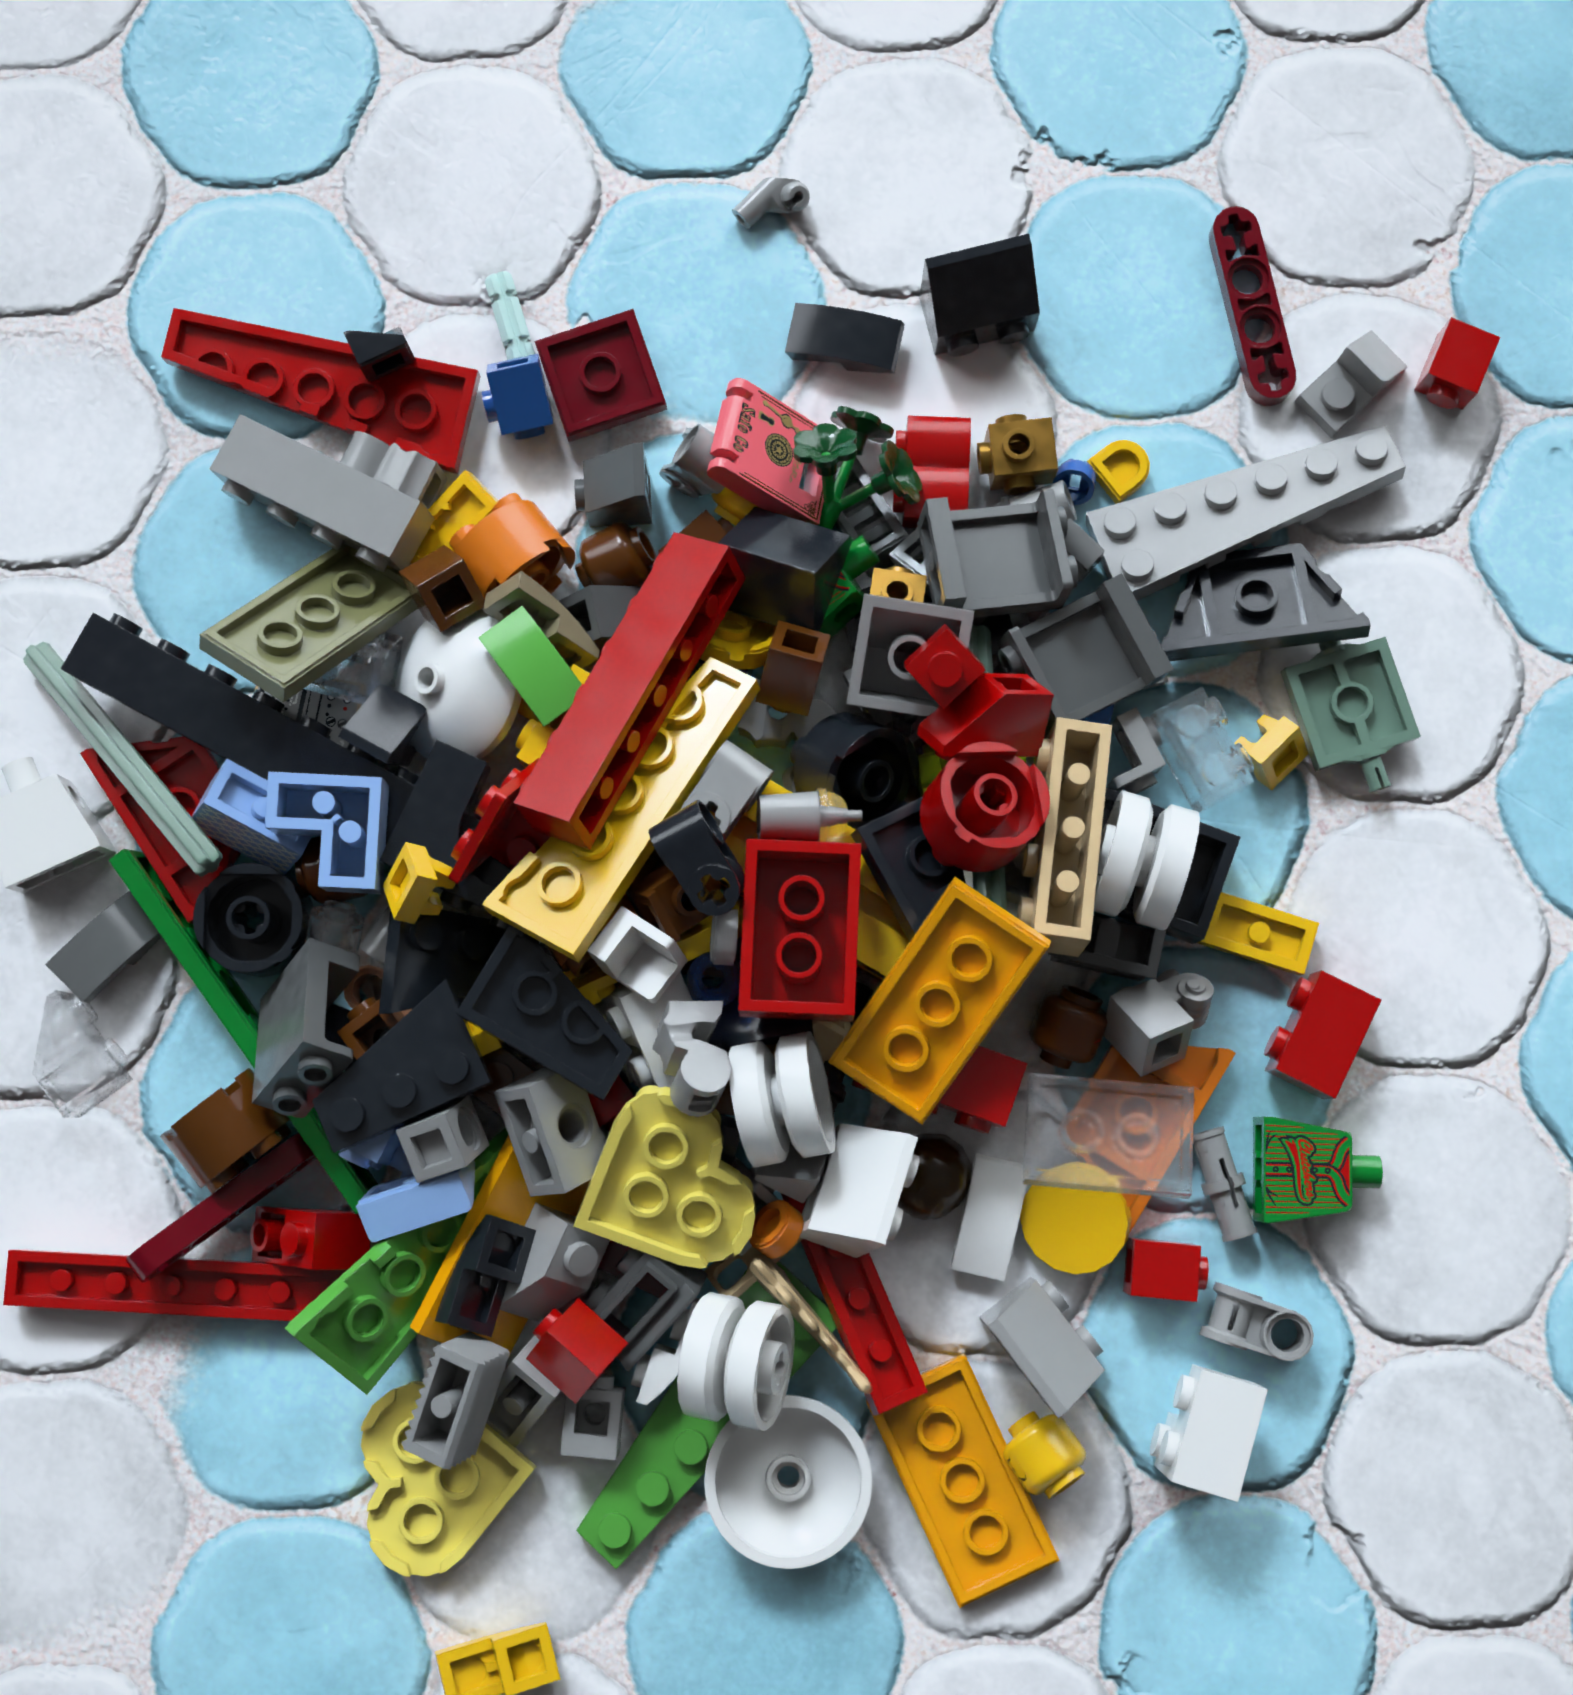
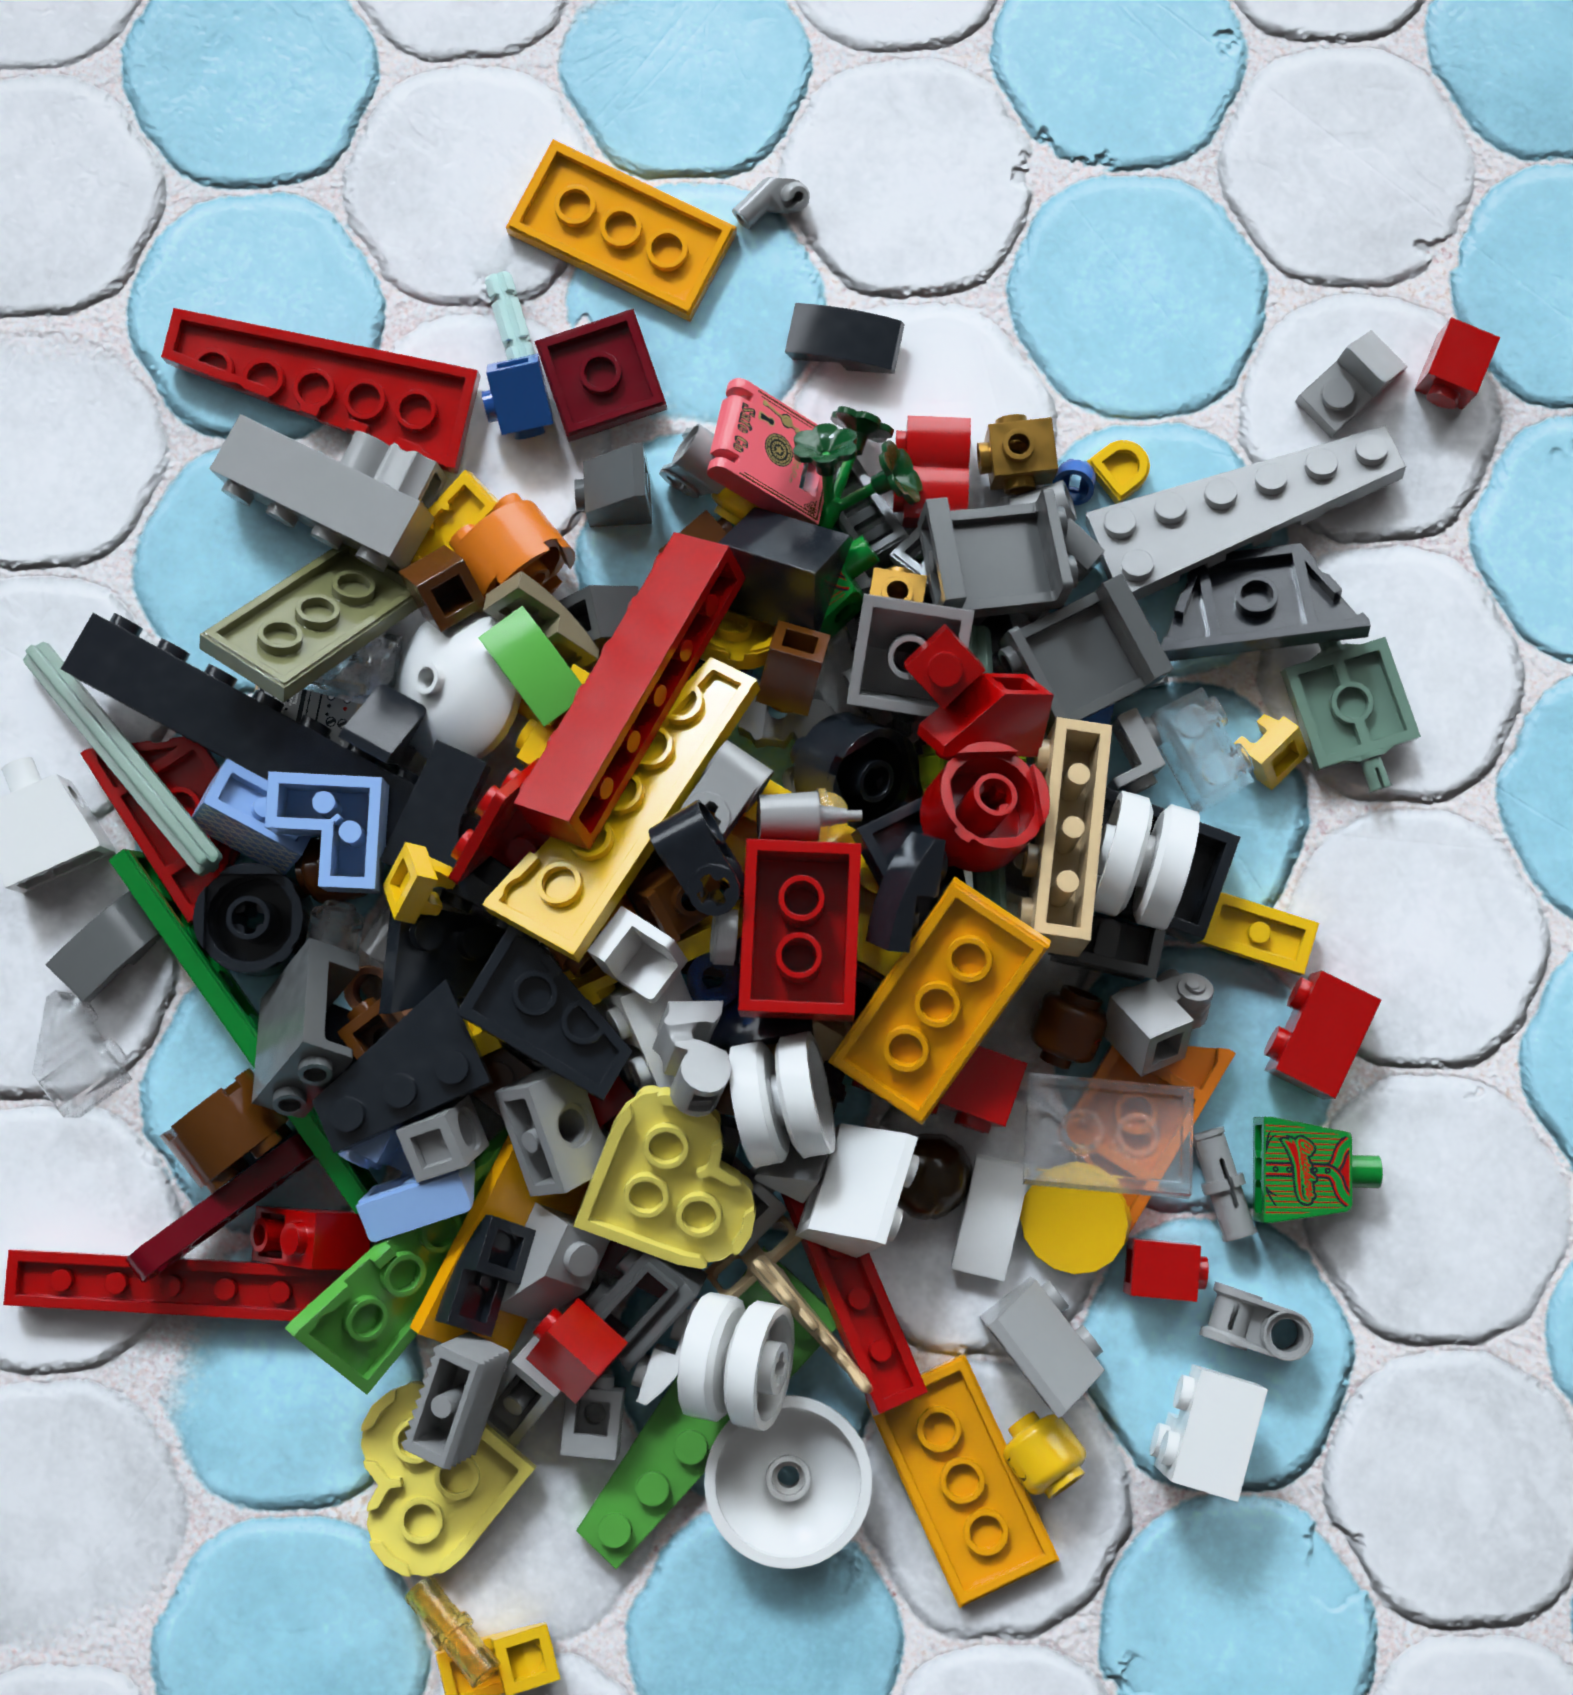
black slope [343,327,416,382] -> none
reddish brown head [575,522,657,588] -> none
orange tile [749,1200,804,1259] -> none
black slope [919,234,1040,357] -> none
dark red beam [1209,206,1296,406] -> none
none -> clear yellow pin [404,1575,501,1688]
none -> light orange tile [506,139,737,322]
none -> black slope [866,832,948,953]

